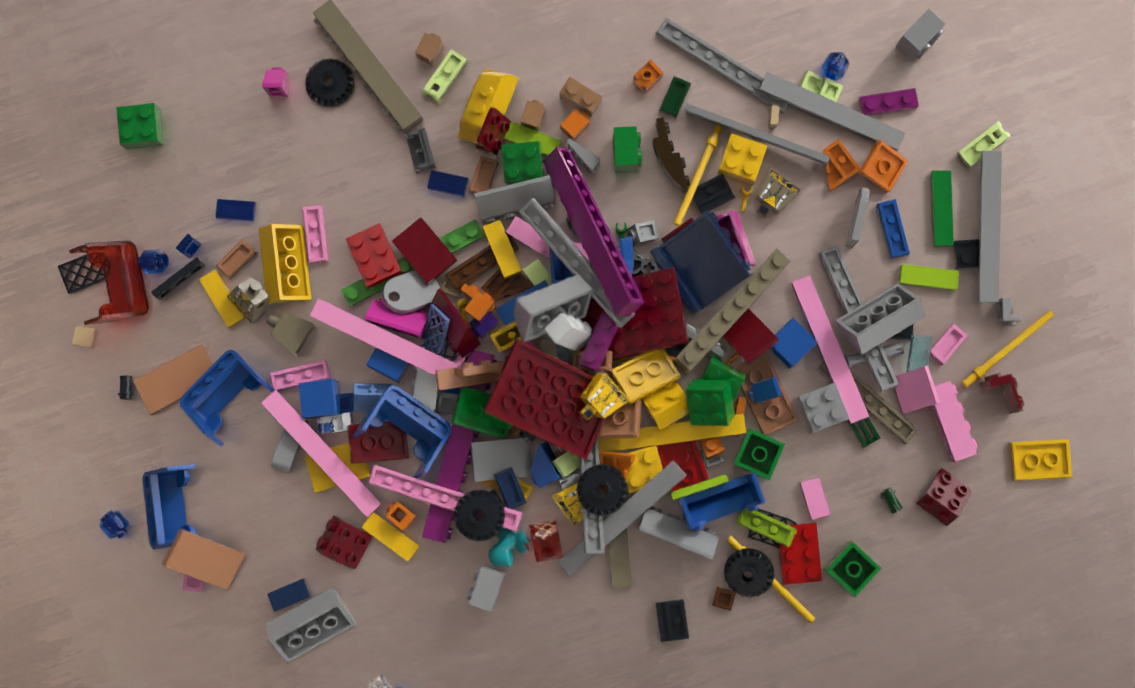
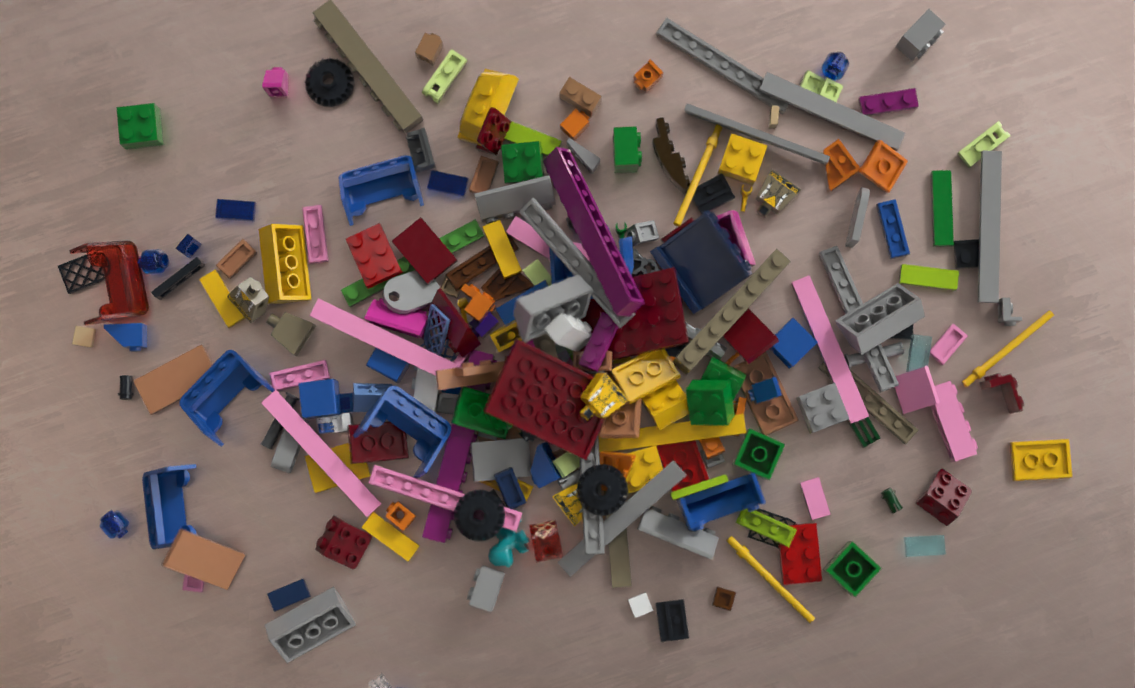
medium nougat brick [520,100,546,132] -> none
dark green tile [659,76,691,118] -> none
black gear [723,548,775,598] -> none
none -> blue slope [104,323,147,352]
none -> dark grey pin [261,392,300,450]
none -> blue windscreen [338,155,424,226]
none -> white tile [628,592,653,618]
none -> clear light blue tile [904,535,946,557]

